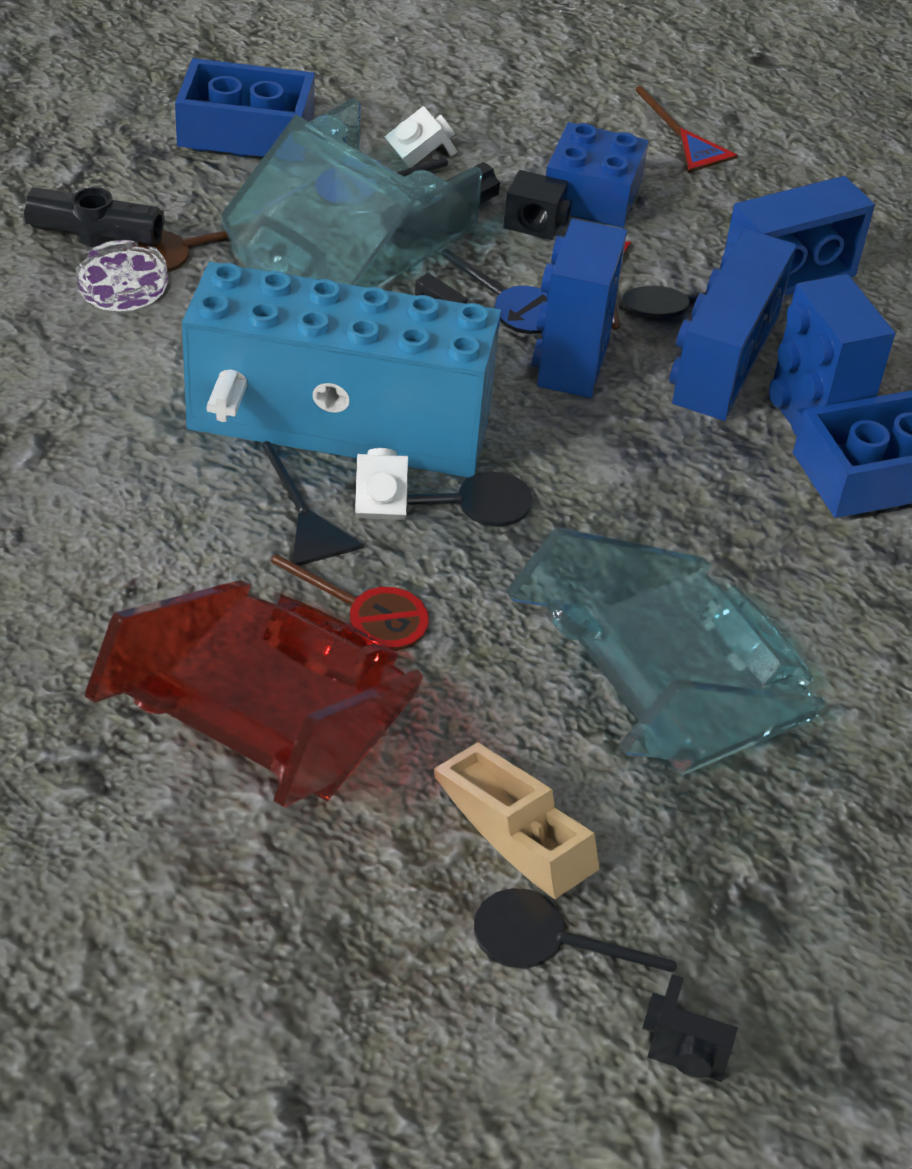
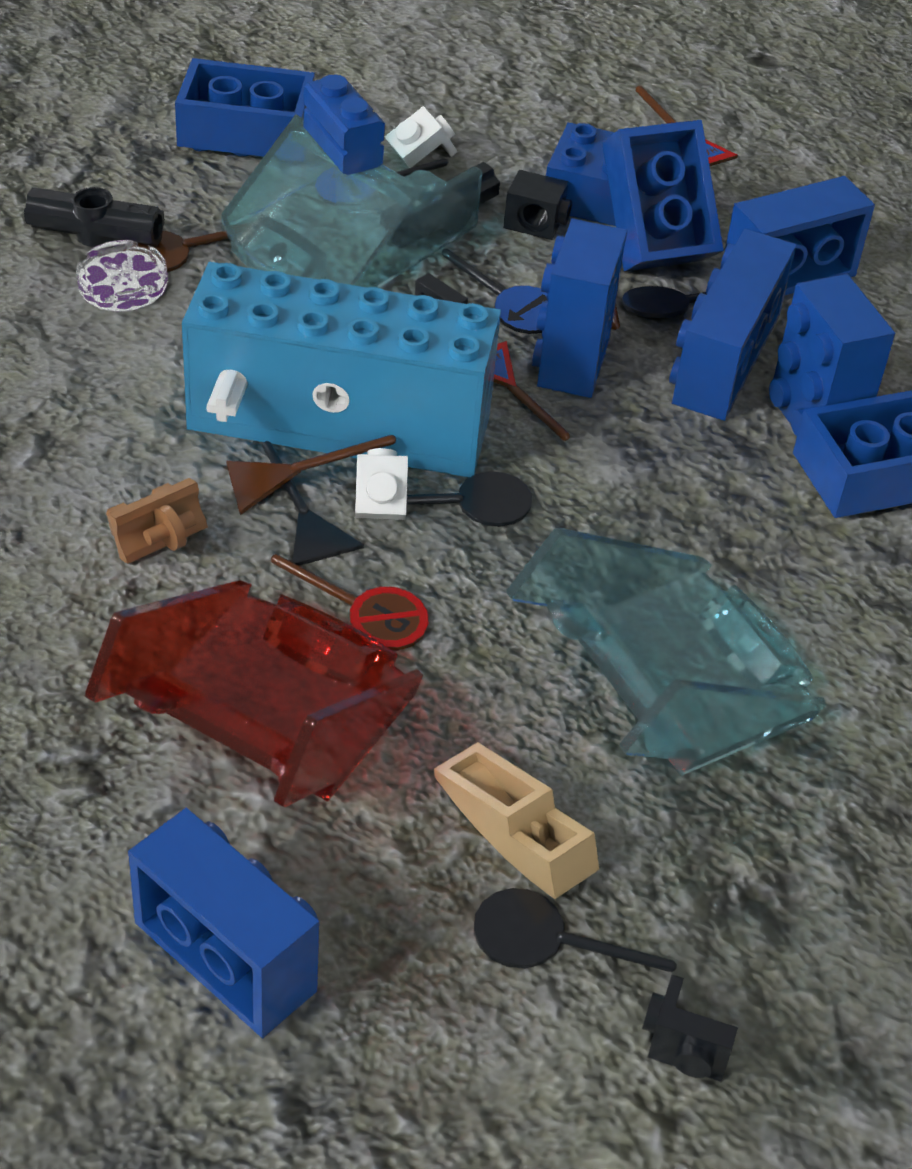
none -> medium nougat hips [106,478,208,564]
none -> blue brick [128,807,319,1039]
none -> reddish brown piece [226,435,396,515]
none -> blue brick [303,75,385,175]
none -> piece [493,341,570,441]
none -> blue brick [602,120,724,272]

